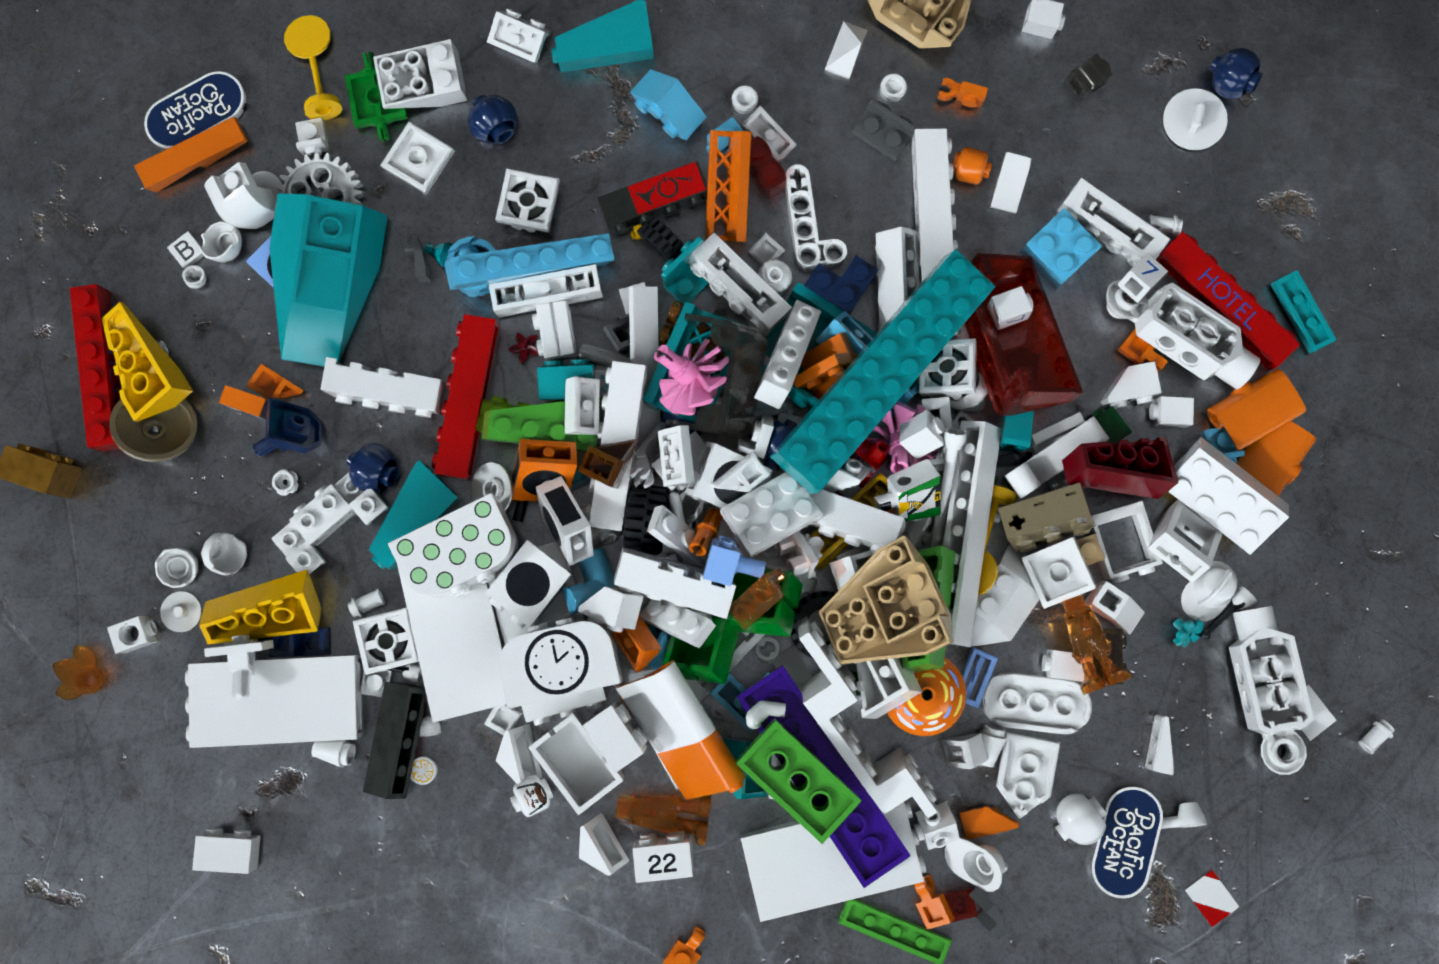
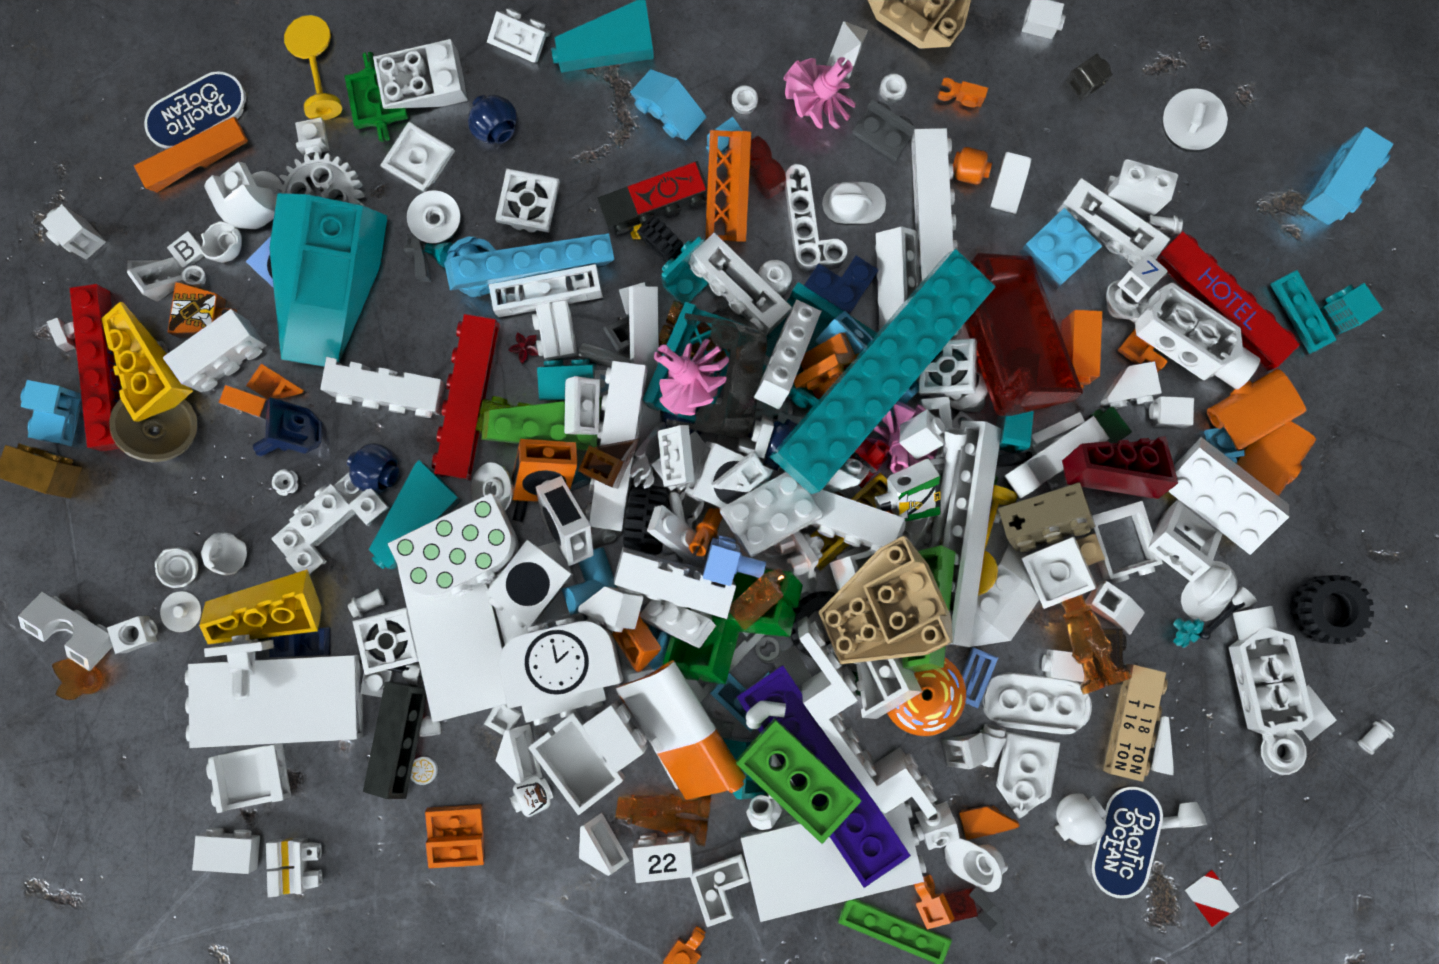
white cone [312,740,356,768] -> none
white slope [740,106,797,164] -> none
white tile [747,232,785,266] -> none
white brick [987,286,1034,330] -> none
dark blue plant [1209,48,1263,99] -> none
none -> white arch [18,592,113,671]
none -> medium azure brick [21,380,82,447]
none -> white brick [41,204,106,260]
none -> white tile [47,318,76,352]
none -> white slope [127,257,190,302]
none -> white piece [163,309,267,392]
none -> torso [167,282,238,338]
none -> white panel [206,743,291,813]
none -> white hips [266,838,323,897]
none -> white dish [407,191,461,244]
none -> orange slope [425,804,485,868]
none -> white brick [690,853,751,927]
none -> white rock [746,795,782,830]
none -> bright pink piece [783,57,855,129]
none -> white piece [822,182,886,224]
none -> orange brick [1059,310,1102,389]
none -> tan brick [1103,664,1168,782]
none -> white panel [1104,159,1178,217]
none -> black tyre [1292,575,1374,644]
none -> medium azure brick [1302,127,1393,225]
none -> teal brick [1320,283,1383,335]

